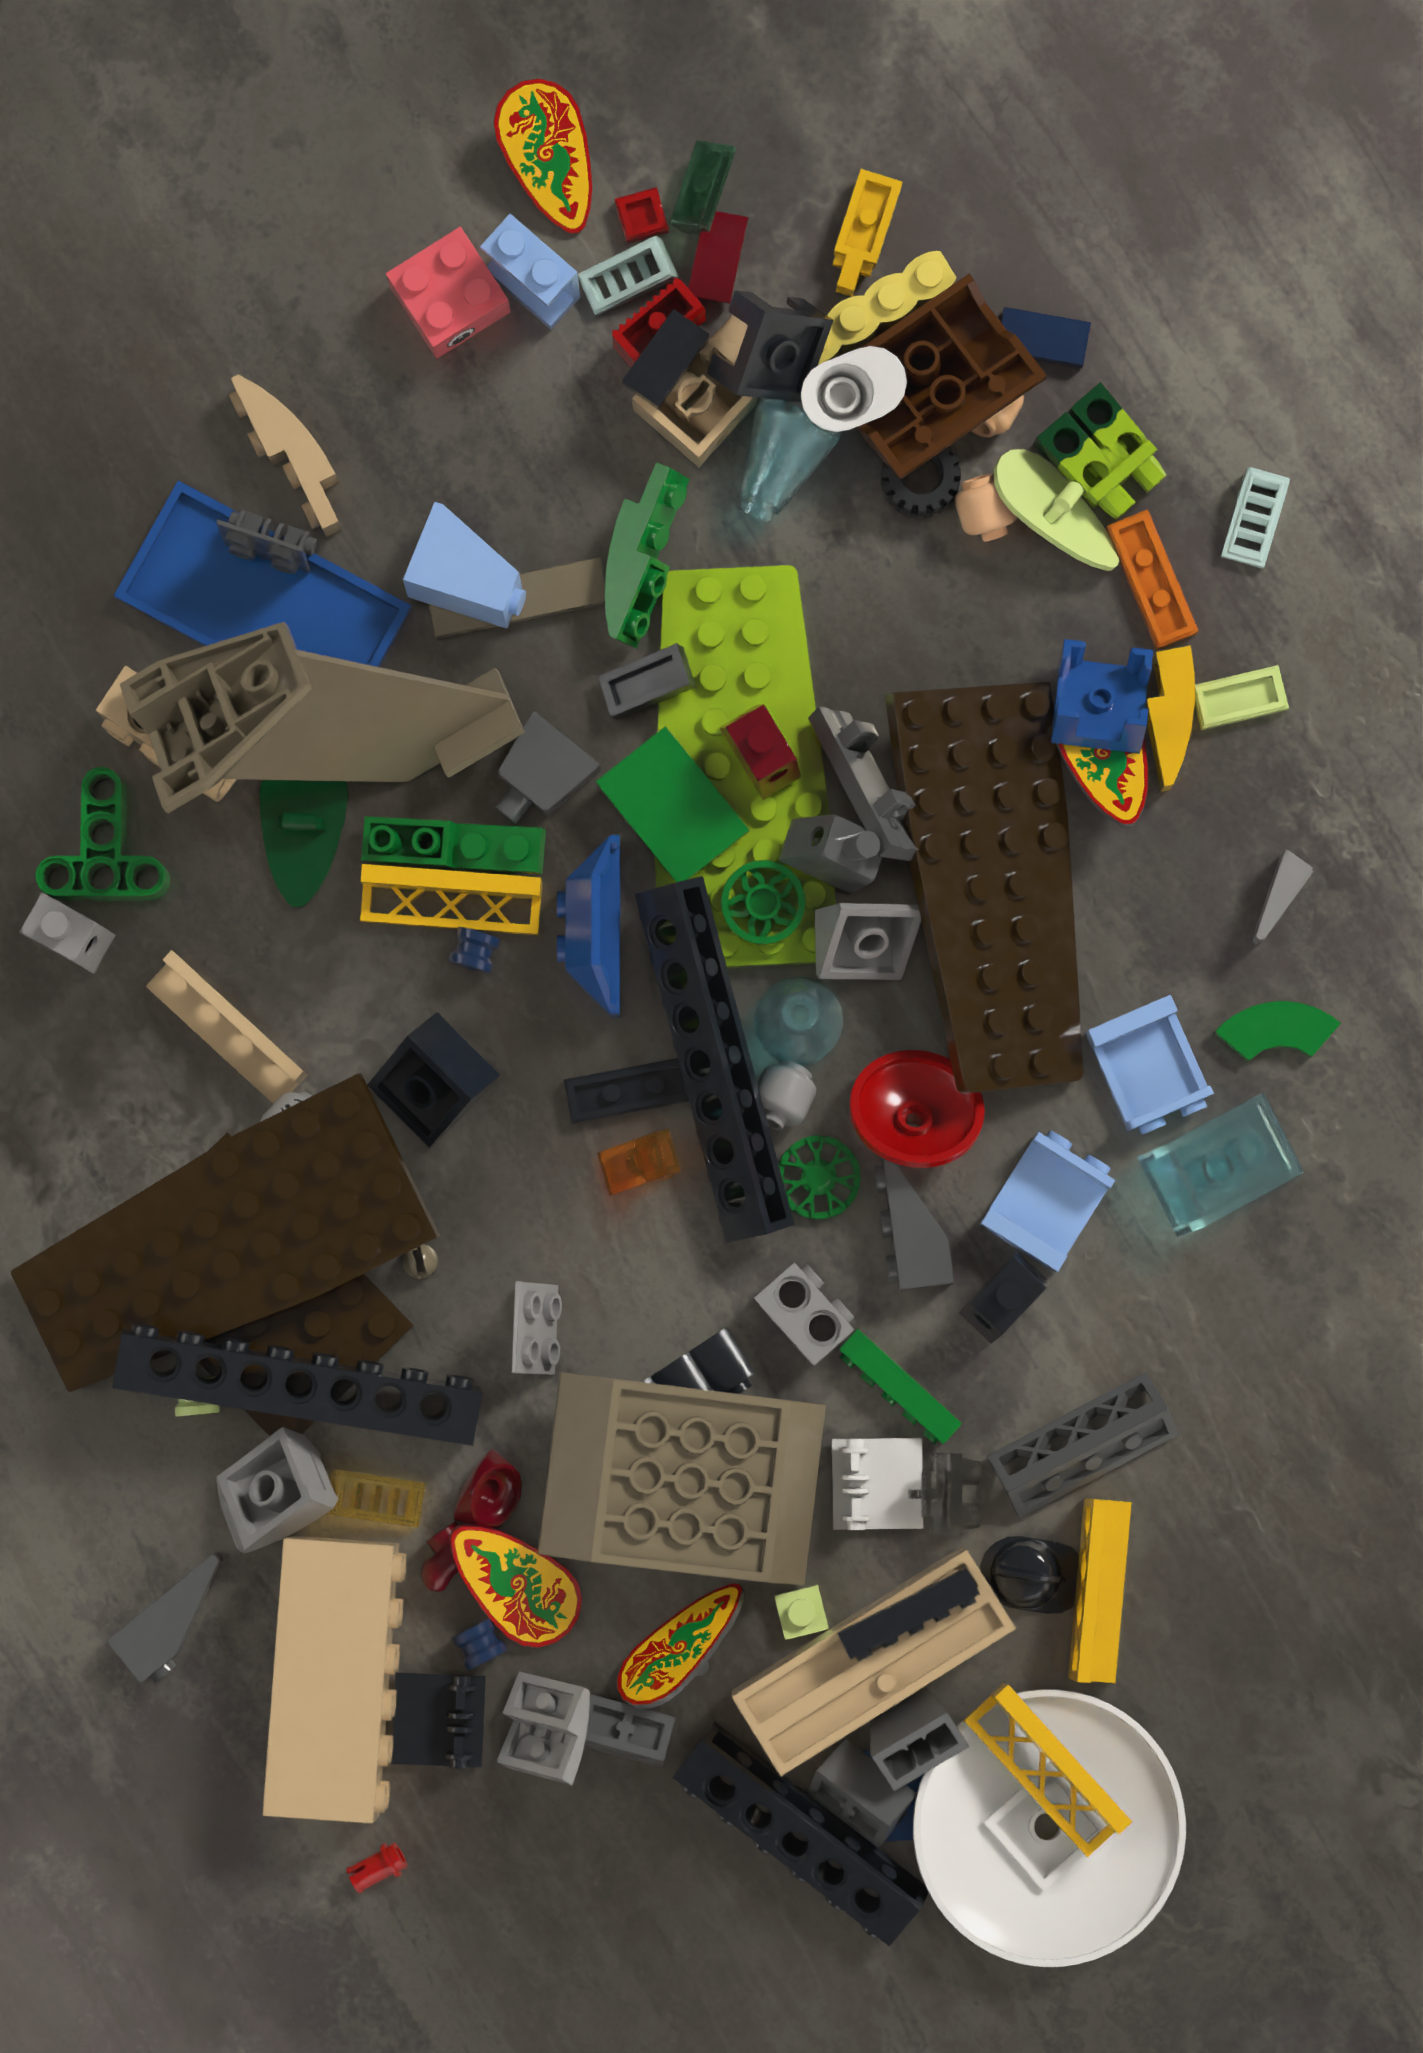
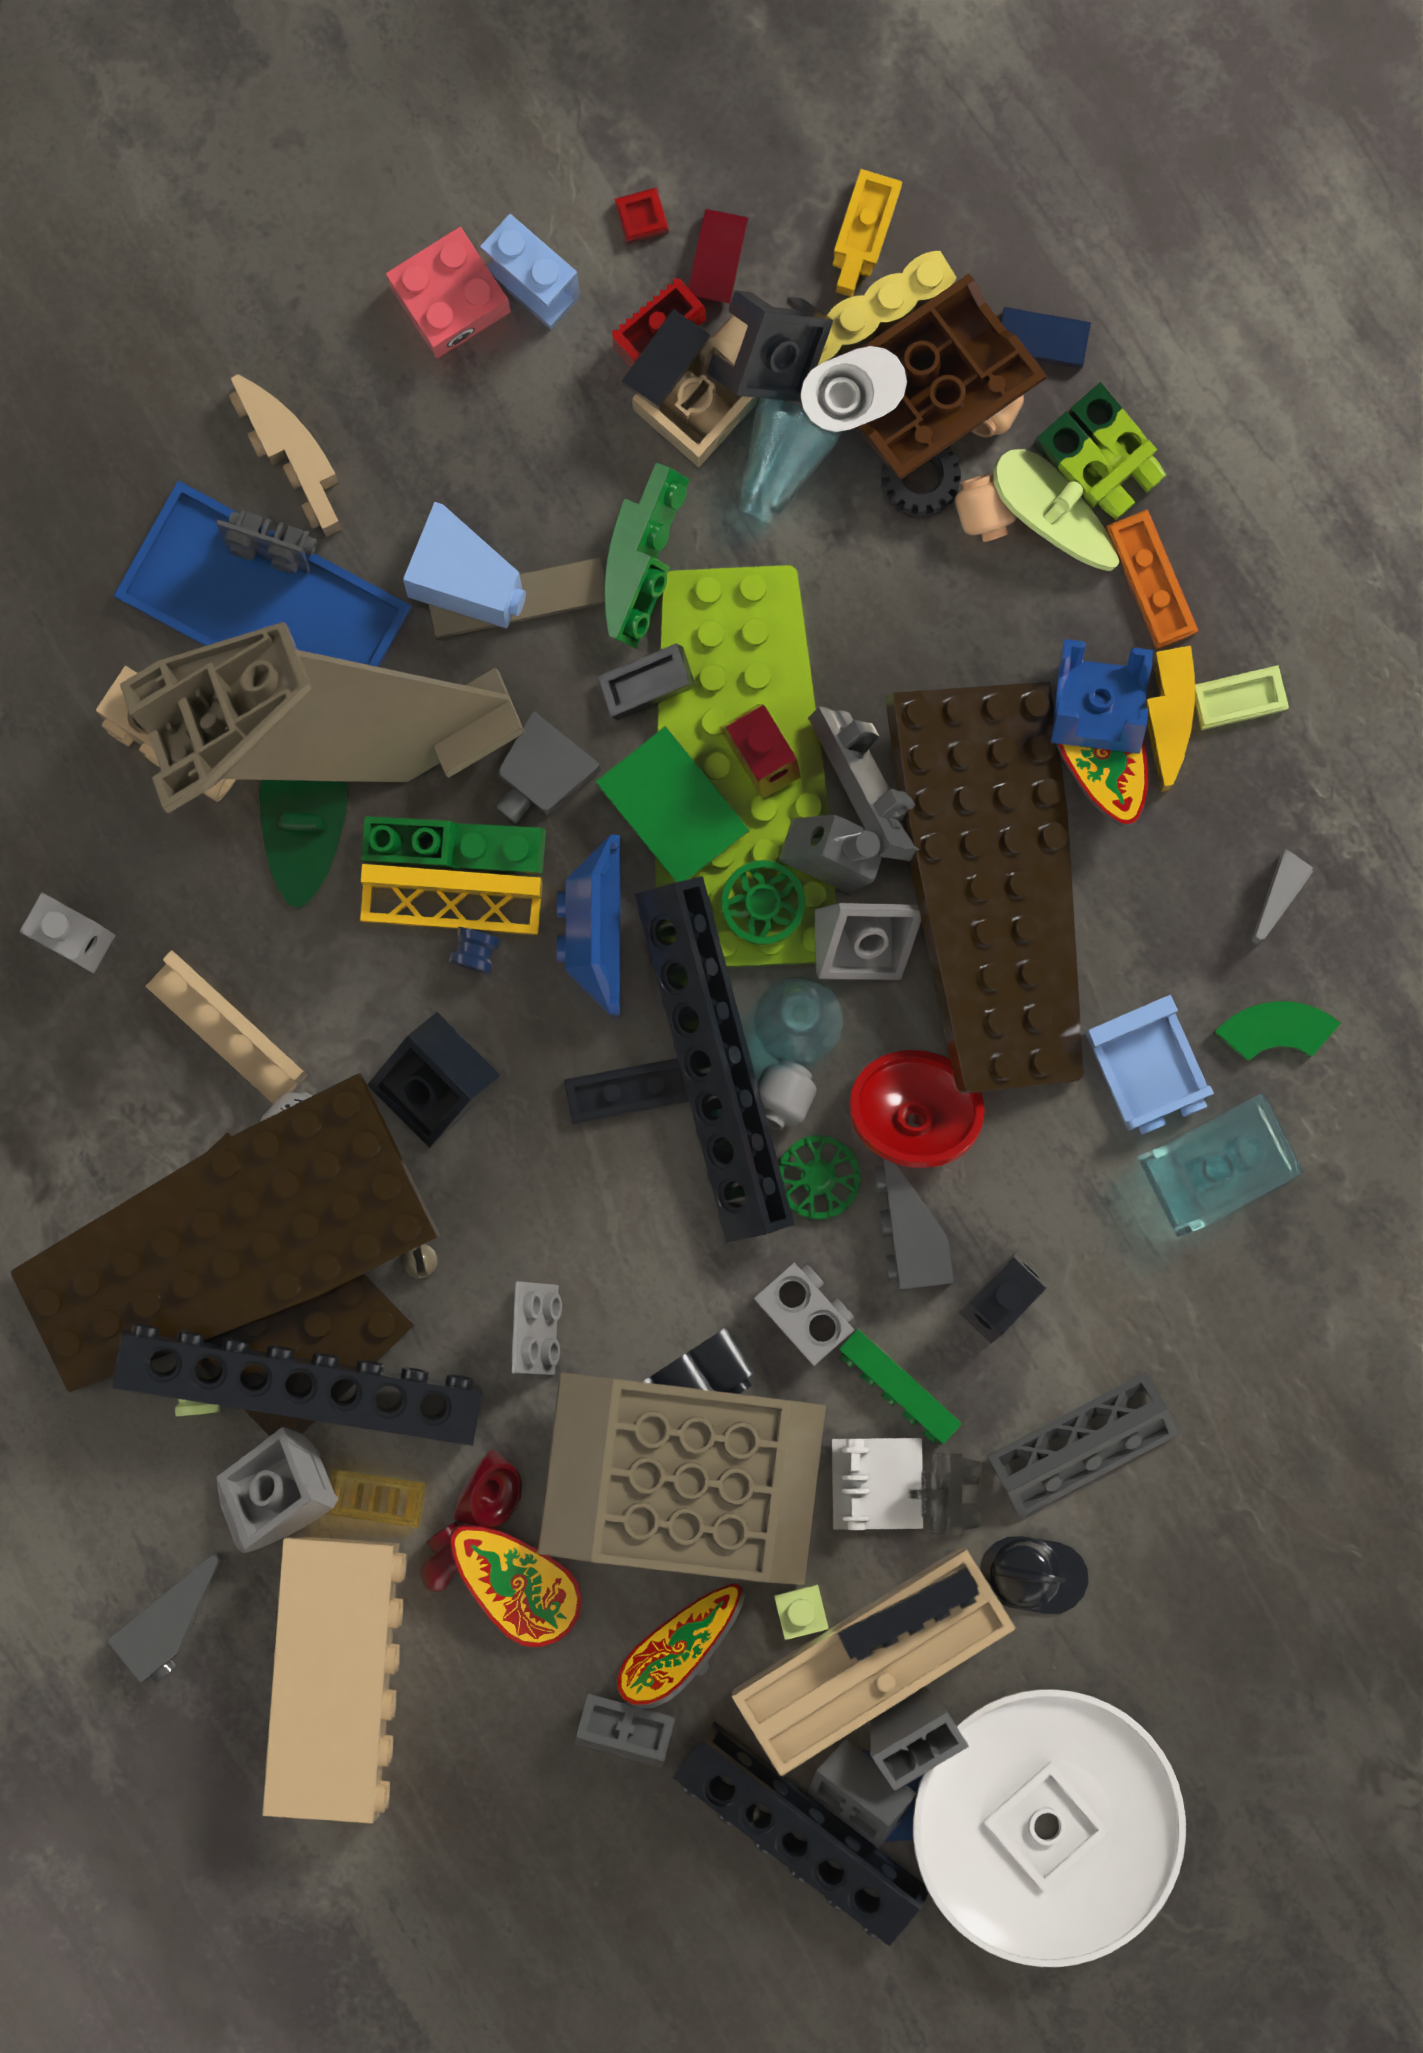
green beam [35,767,171,901] -> none
red pin [346,1843,407,1894] -> none
black hinge [391,1673,486,1769] -> none
dark blue wheel [451,1618,508,1671] -> none
shield [493,78,592,234] -> none
light grey slope [497,1672,590,1785] -> none
light aqua slope [578,236,679,315] -> none
clear orange slope [597,1129,681,1196] -> none
clear green slope [670,140,736,234] -> none
yellow fence [963,1683,1132,1857] -> none
light blue panel [979,1130,1115,1273] -> none
yellow fence [1068,1498,1132,1683] -> none
light aqua slope [1221,467,1290,569] -> none

